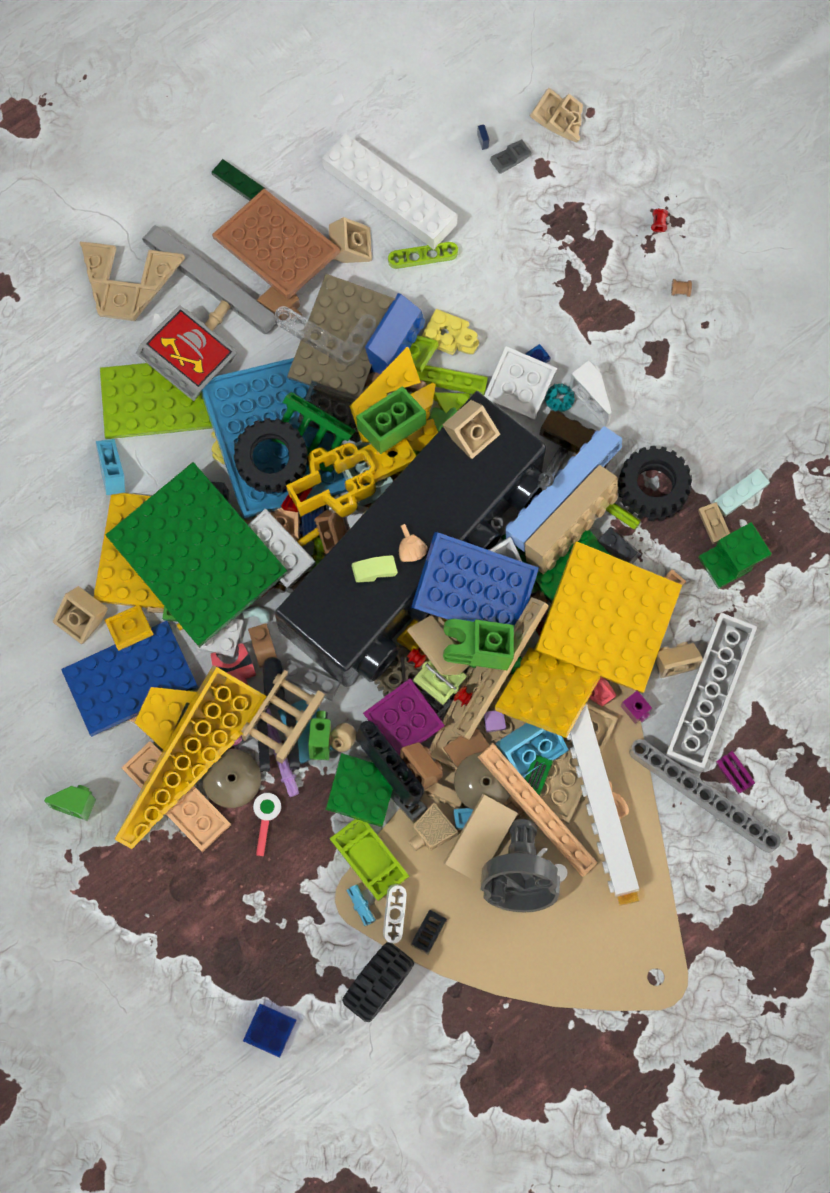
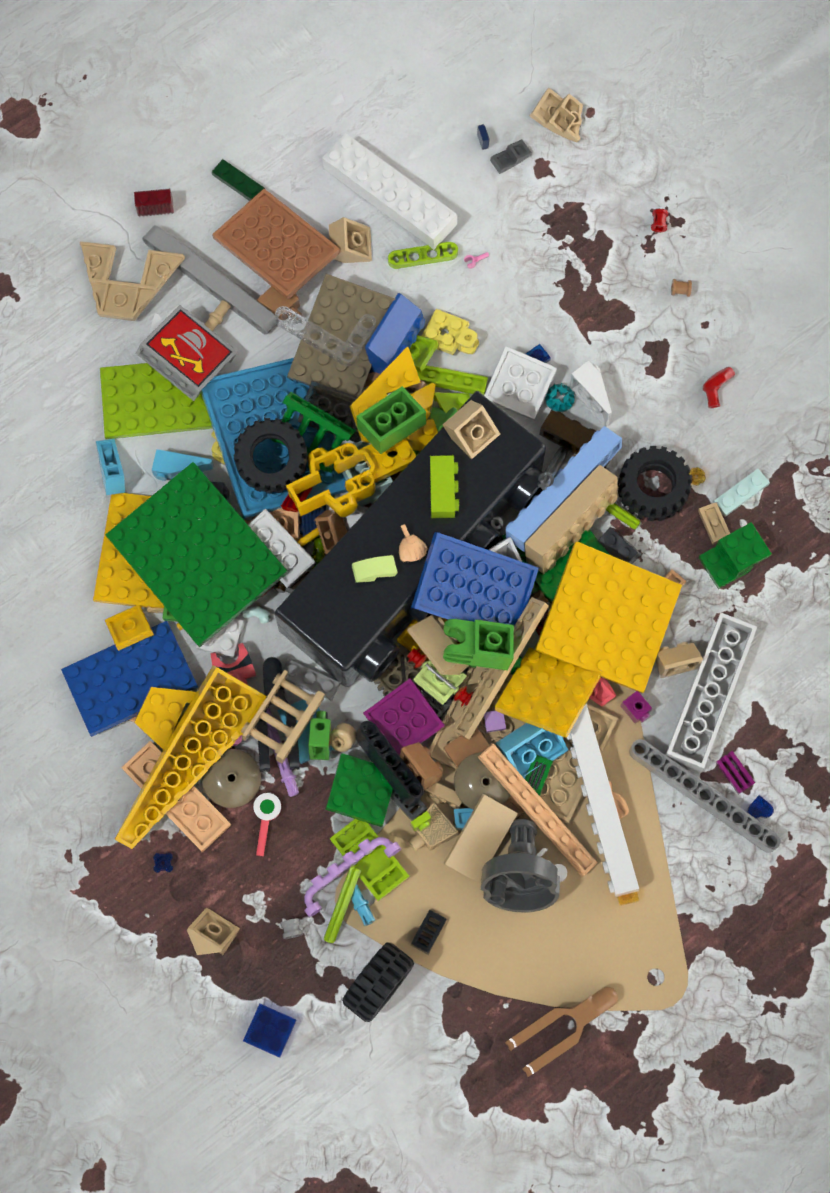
bright green slope [44,785,96,821] -> none
tan slope [53,586,108,644] -> none
medium nougat brick [248,623,277,668] -> none
white beam [383,884,407,944] -> none
none -> dark red brick [134,188,174,217]
none -> medium azure slope [152,449,214,481]
none -> clear blue plate [153,853,173,873]
none -> tan slope [187,908,240,955]
none -> light grey wheel [280,918,303,939]
none -> lavender bar [304,837,401,918]
none -> lime axle [324,866,361,943]
none -> lime plate [410,811,432,831]
none -> lime brick [430,456,459,518]
none -> bright pink hand [464,252,489,268]
none -> medium nougat piece [505,987,618,1077]
none -> clear yellow plate [689,467,706,486]
none -> red arm [703,367,735,408]
none -> clear blue tile [747,795,774,819]

